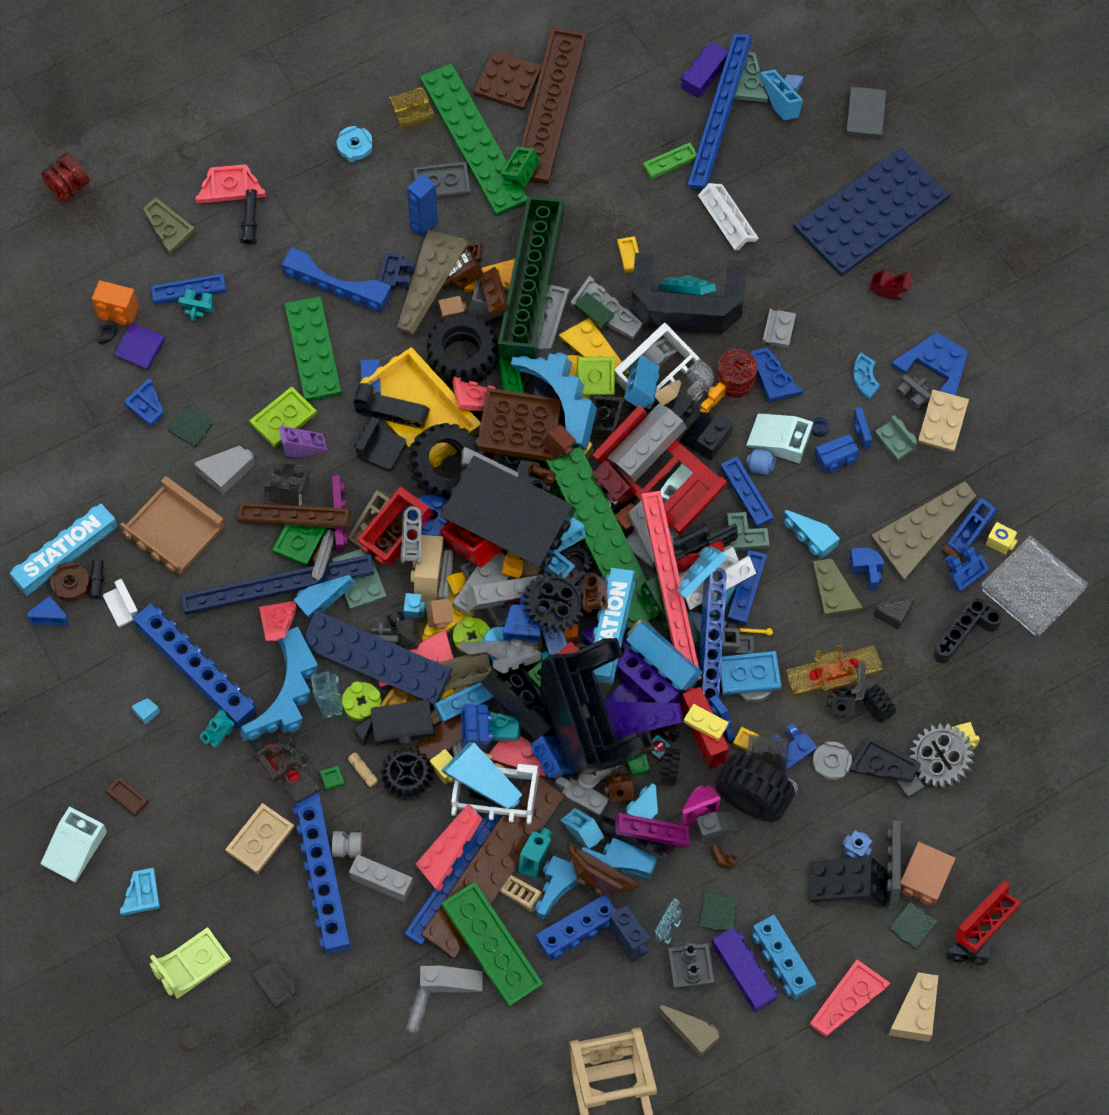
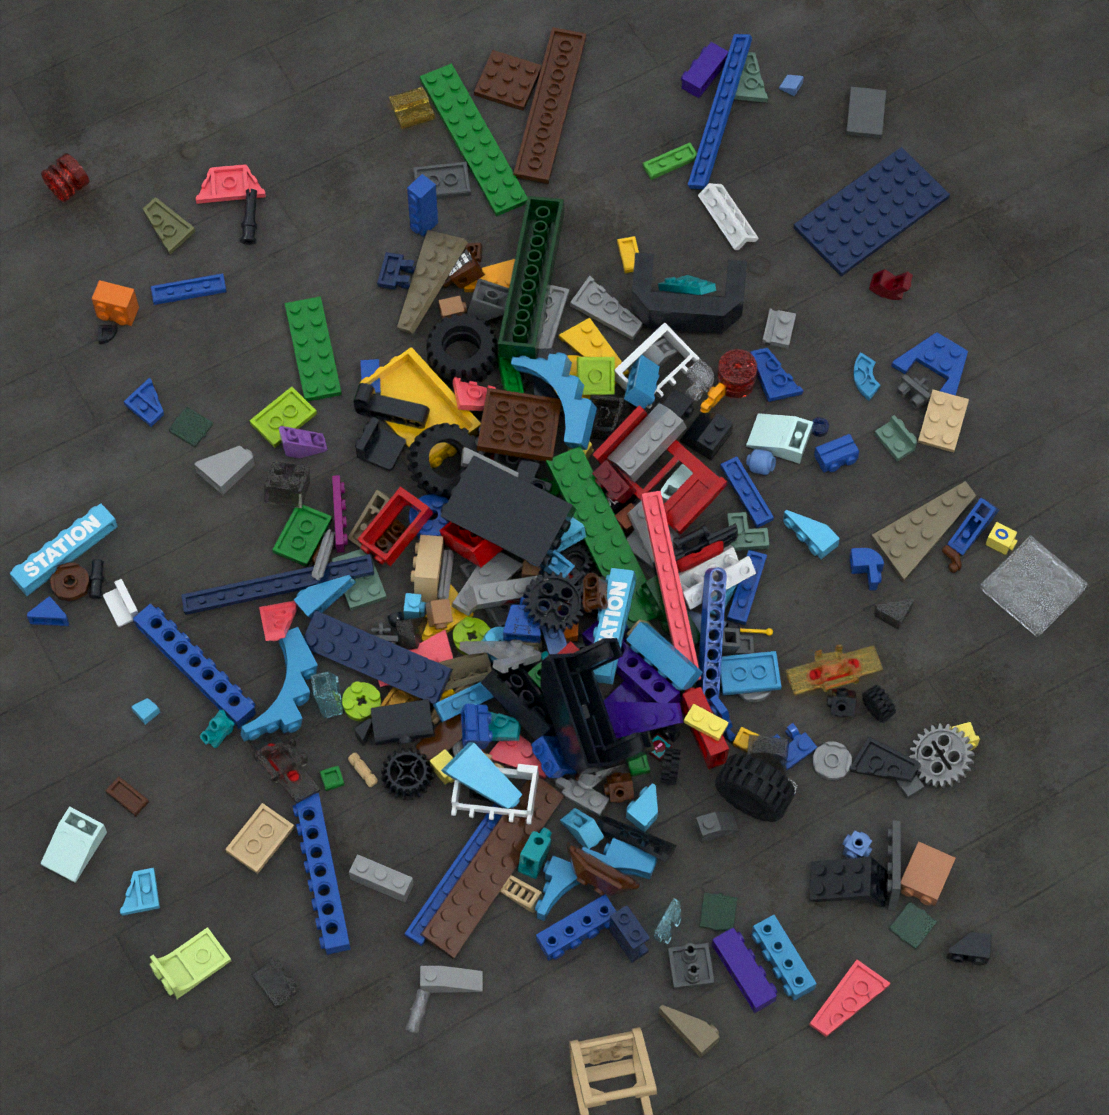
dark purple slope [114,322,166,370] -> none
medium nougat panel [120,476,225,575] -> none
teal hips [178,289,214,321] -> none
reddish brown tile [237,503,351,529] -> none
blue arch [282,247,392,312] -> none
light grey wheel [332,831,363,858] -> none
medium azure plate [337,126,373,162] -> none
light grey piece [401,506,422,564] -> none
coral wing [416,804,482,891] -> none
green plate [440,882,543,1007] -> none
yellow tile [446,572,467,595] -> none
reddish brown plate [480,267,509,316] -> none
green bracket [500,147,540,187] -> none
light orange plate [501,551,524,579] -> none
reddish brown arm [528,463,556,484] -> none
copper brick [542,424,576,459] -> none
dark green tile [575,292,614,329] -> none
magenta plate [615,813,690,848] -> none
tan slope [655,380,681,405] -> none
medium azure plate [677,546,727,598] -> none
dark pink slope [680,785,721,826] -> none
reddish brown arm [710,845,738,868] -> none
dark azure slope [760,70,803,120] -> none
olive wing [812,558,862,616] -> none
dark grey piece [852,661,875,700] -> none
blue plate [853,407,872,449] -> none
tan wedge [888,972,938,1042] -> none
black beam [934,598,1002,663] -> none
blue plate [945,544,989,591] -> none
red fence [955,881,1022,953] -> none

